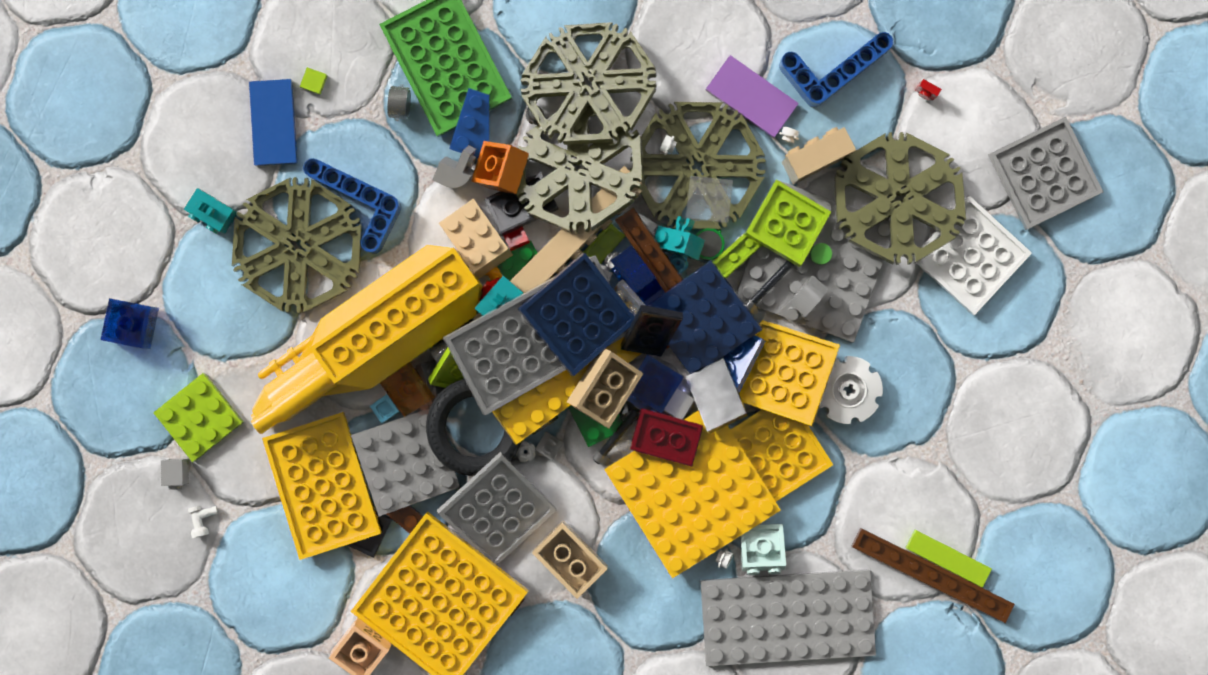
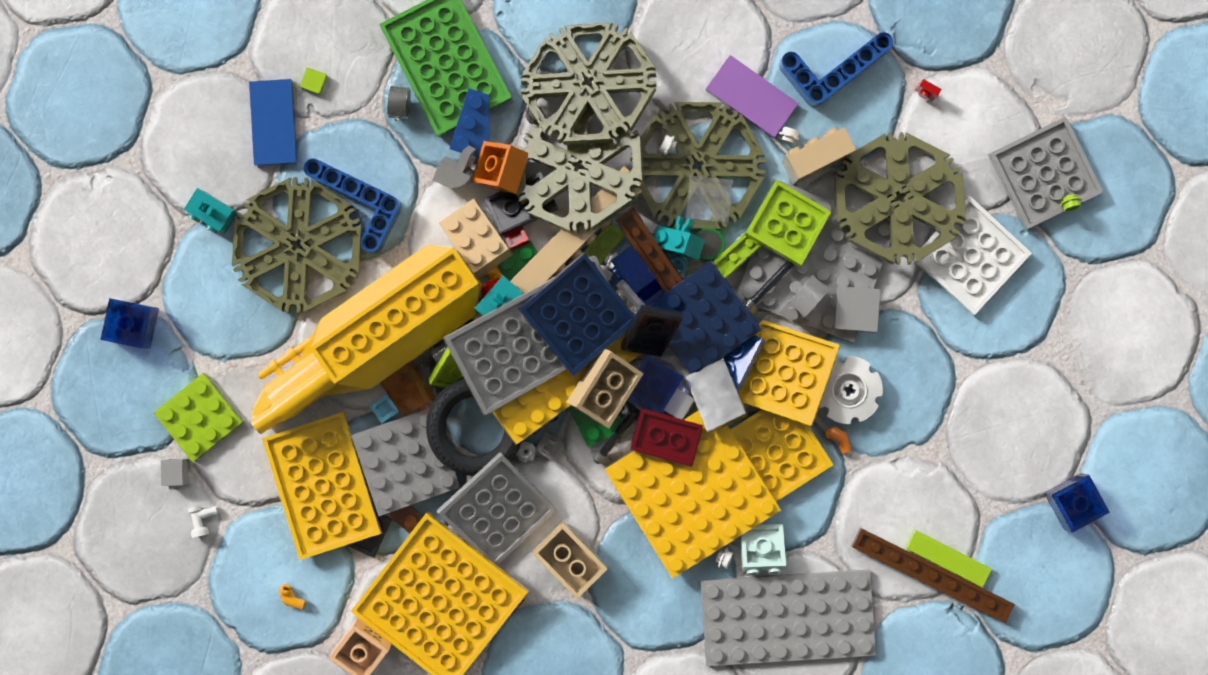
bright green tile [810,243,832,265] -> none
none -> light orange arm [279,584,306,610]
none -> orange arm [825,427,852,453]
none -> light grey tile [834,286,881,332]
none -> clear blue brick [1044,473,1110,533]
none -> lime plate [1060,194,1082,212]

